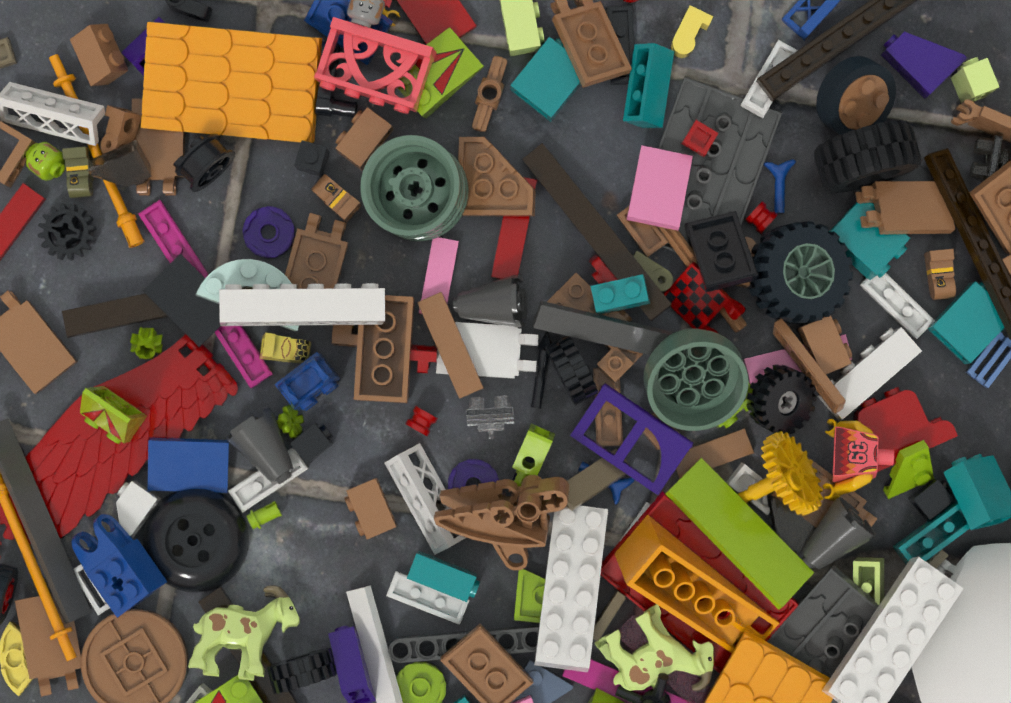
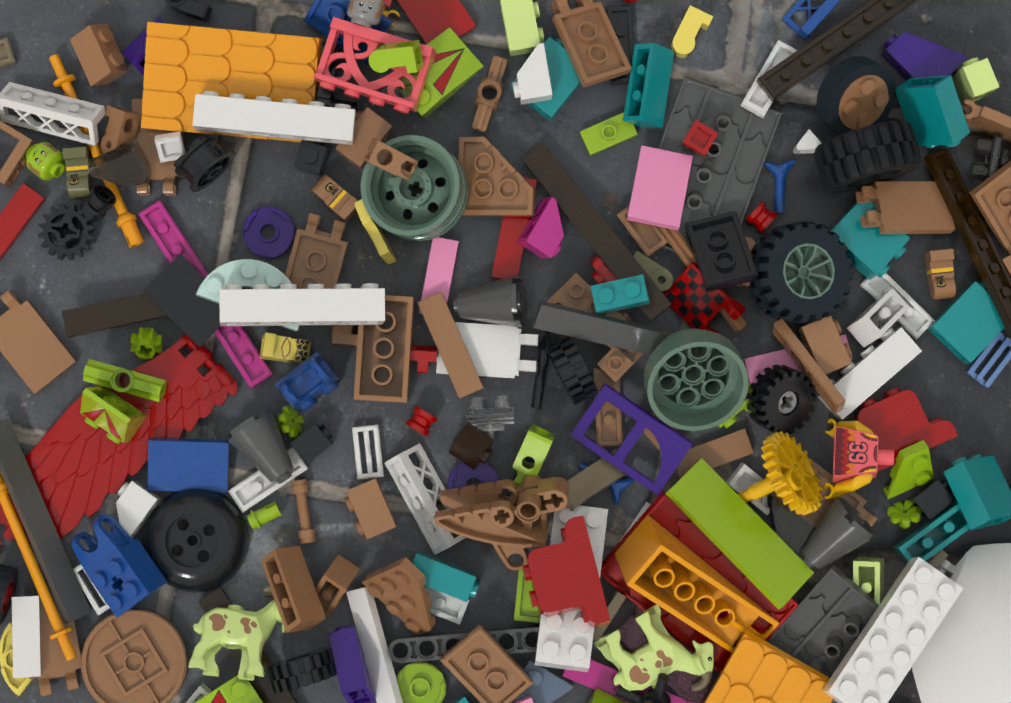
none -> white tile [12,596,41,678]
none -> black wheel [80,185,116,222]
none -> lime piece [83,359,167,402]
none -> white tile [154,131,186,163]
none -> white brick [192,91,356,145]
none -> medium nougat brick [261,546,326,633]
none -> medium nougat bar [291,479,316,544]
none -> medium nougat slope [316,554,360,618]
none -> white tile [352,424,384,480]
none -> light yellow tile [355,199,397,265]
none -> medium nougat plate [362,557,436,635]
none -> medium nougat leg [363,138,419,181]
none -> lime leg [369,40,424,73]
none -> dark brown brick [449,422,494,470]
none -> white slope [512,43,553,105]
none -> dark pink slope [517,197,564,259]
none -> red brick [522,515,611,627]
none -> lime plate [579,112,638,156]
none -> white slope [793,129,822,154]
none -> white slope [847,288,909,347]
none -> lime plant [887,500,922,529]
none -> teal brick [895,75,970,148]

